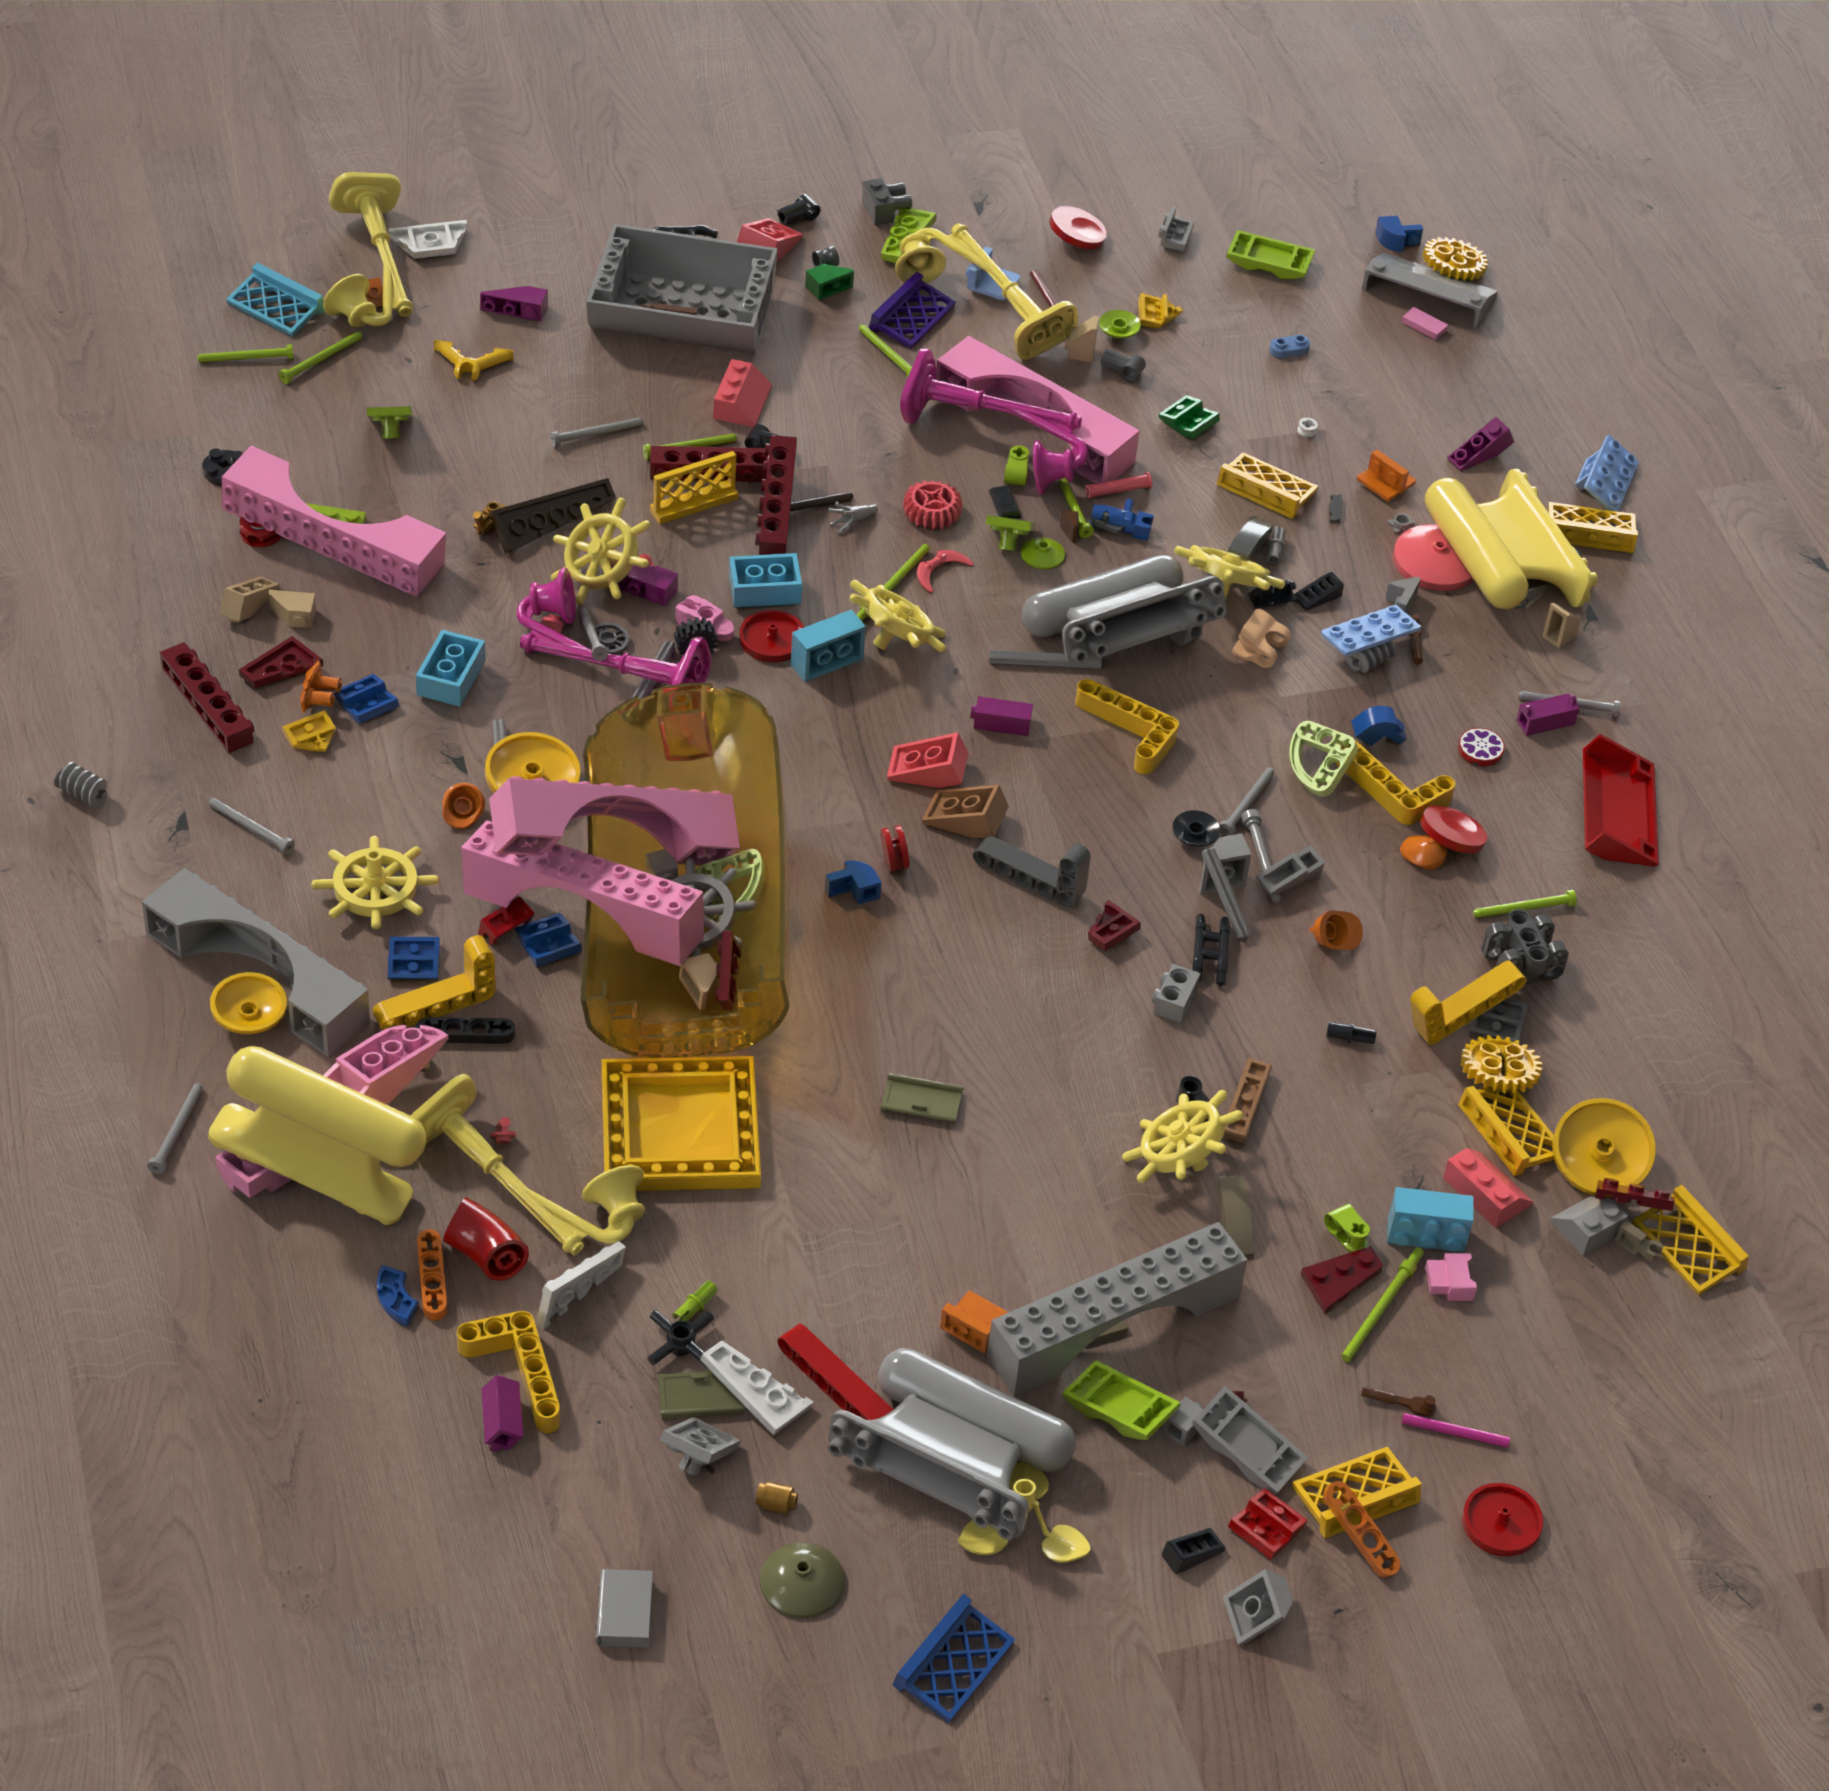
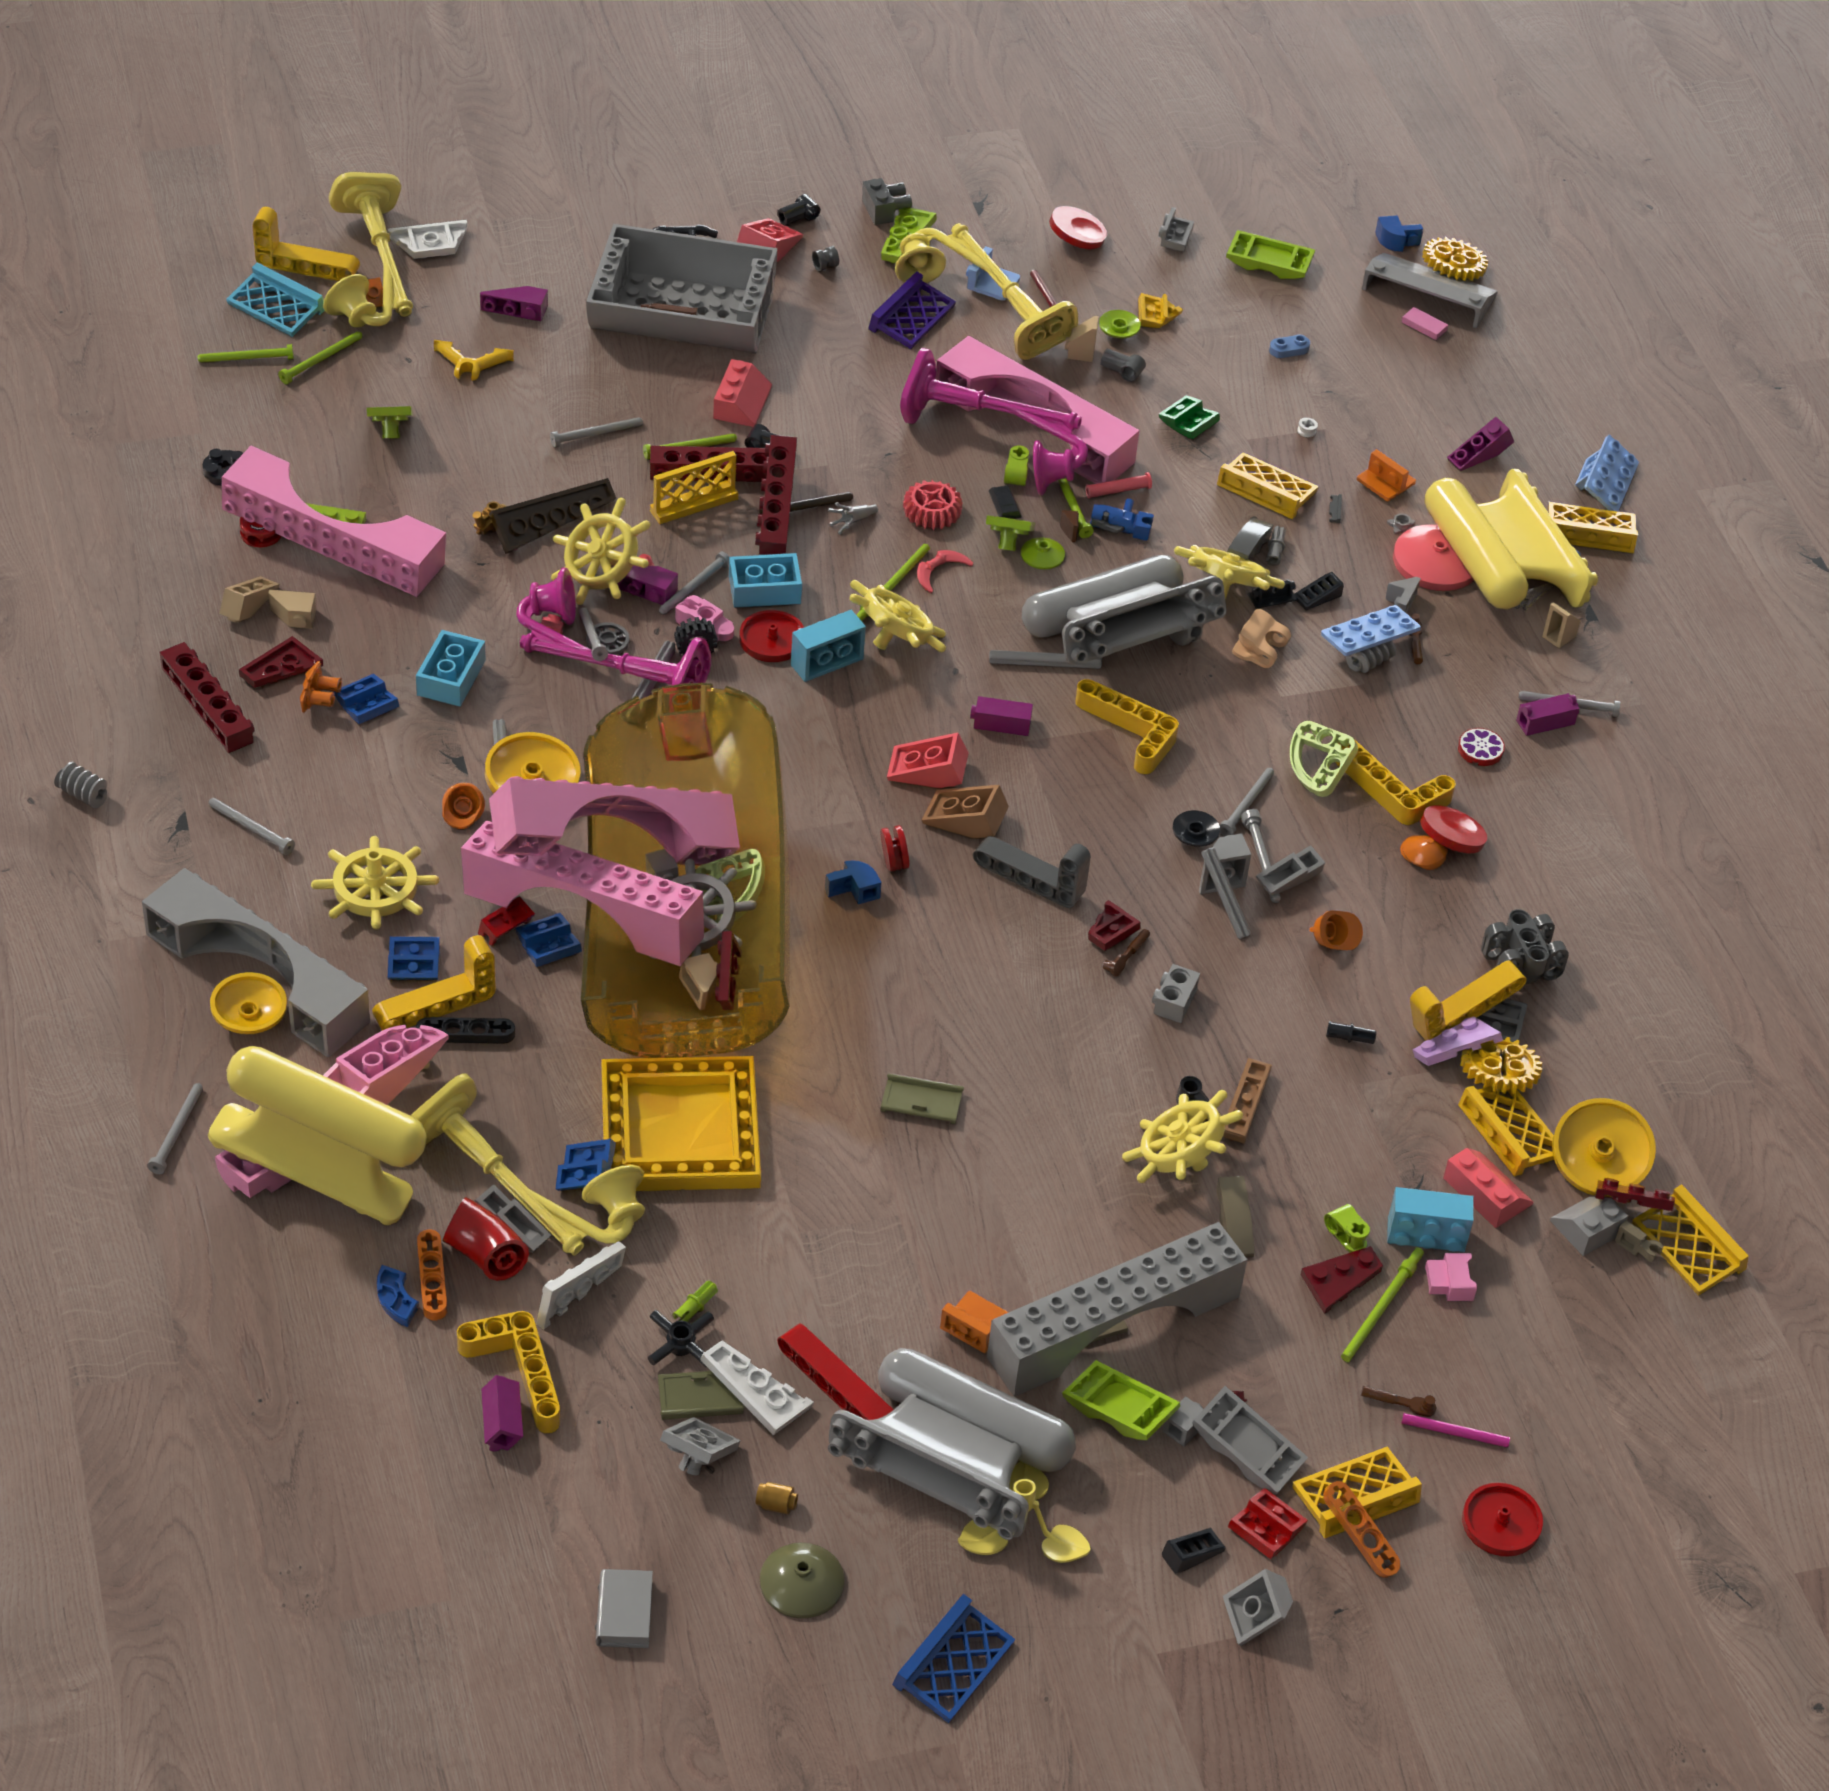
yellow slope [282,710,336,752] -> none
coral plate [490,1117,516,1143] -> none
green slope [805,264,854,300] -> none
lime bar [859,325,912,378] -> none
black piece [1192,914,1230,985] -> none
blue brick [1351,706,1407,746] -> none
lime bar [1473,890,1577,918] -> none
red slope [1582,734,1659,867] -> none
none -> yellow beam [252,207,360,281]
none -> light grey slope [475,1184,551,1253]
none -> blue slope [555,1139,616,1191]
none -> light grey bar [659,551,729,614]
none -> reddish brown piece [1103,929,1150,976]
none -> lavender wing [1413,1016,1503,1066]

